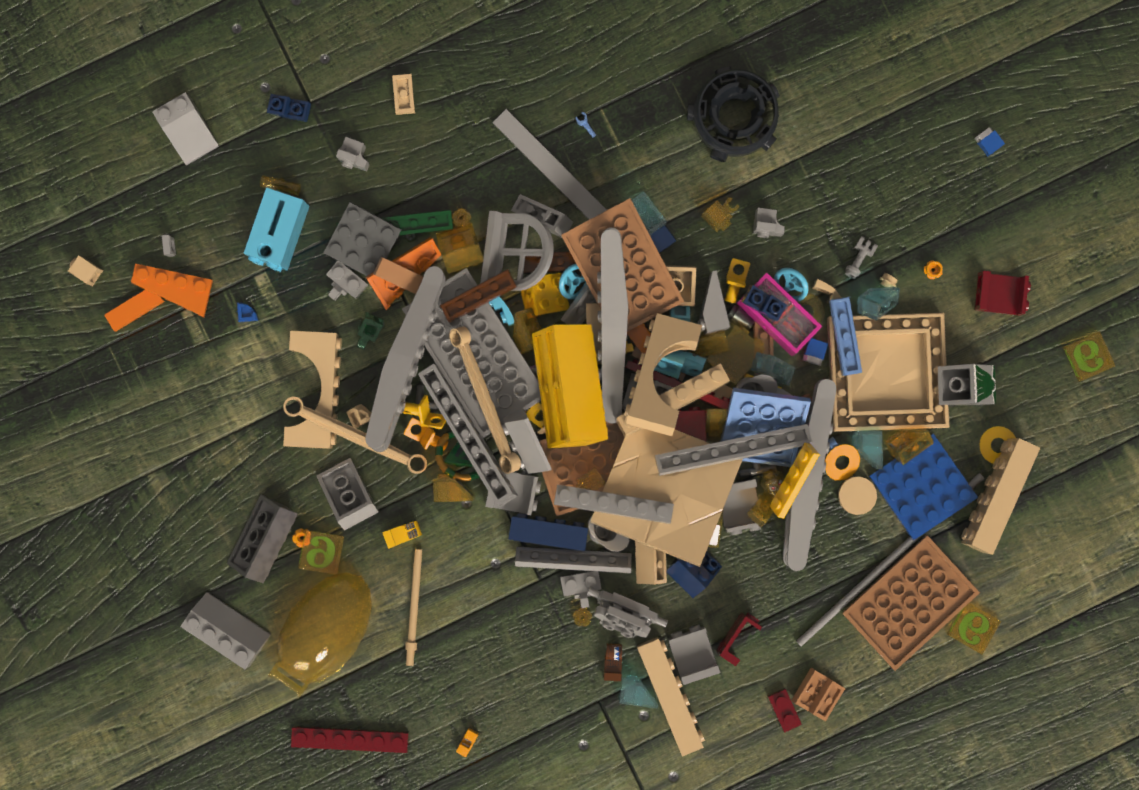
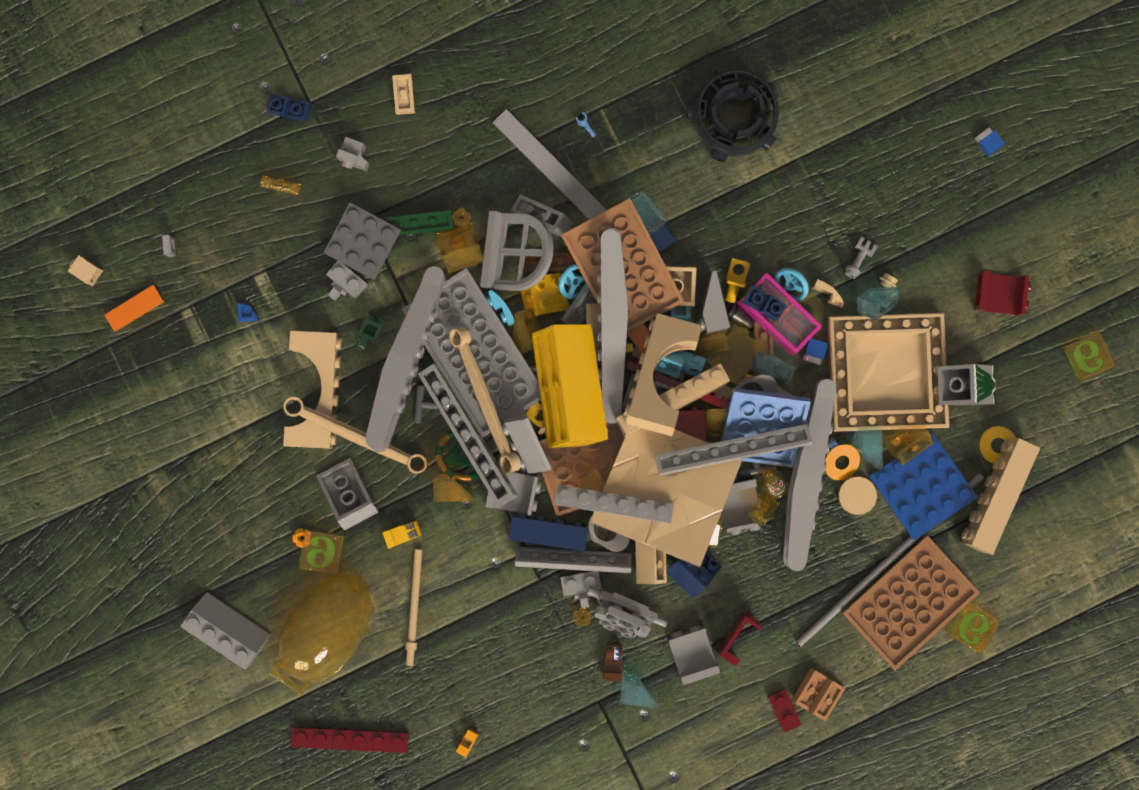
orange wing [131,264,213,318] -> none
light grey slope [152,92,219,165] -> none
flat silver slope [227,495,298,583] -> none
medium azure brick [243,188,310,272] -> none
tan slope [346,404,371,428] -> none
orange wing [366,237,442,310] -> none
medium nougat tile [373,257,423,294] -> none
yellow bracket [403,395,446,429] -> none
light orange bracket [403,417,448,451] -> none
reddish brown tile [440,269,517,323] -> none
tan brick [636,637,705,756] -> none
clear yellow brick [701,197,739,232] -> none
light grey brick [753,208,785,238] -> none
yellow plate [770,443,820,518] -> none
medium blue tile [829,297,862,376] -> none
light orange plate [924,260,942,279] -> none

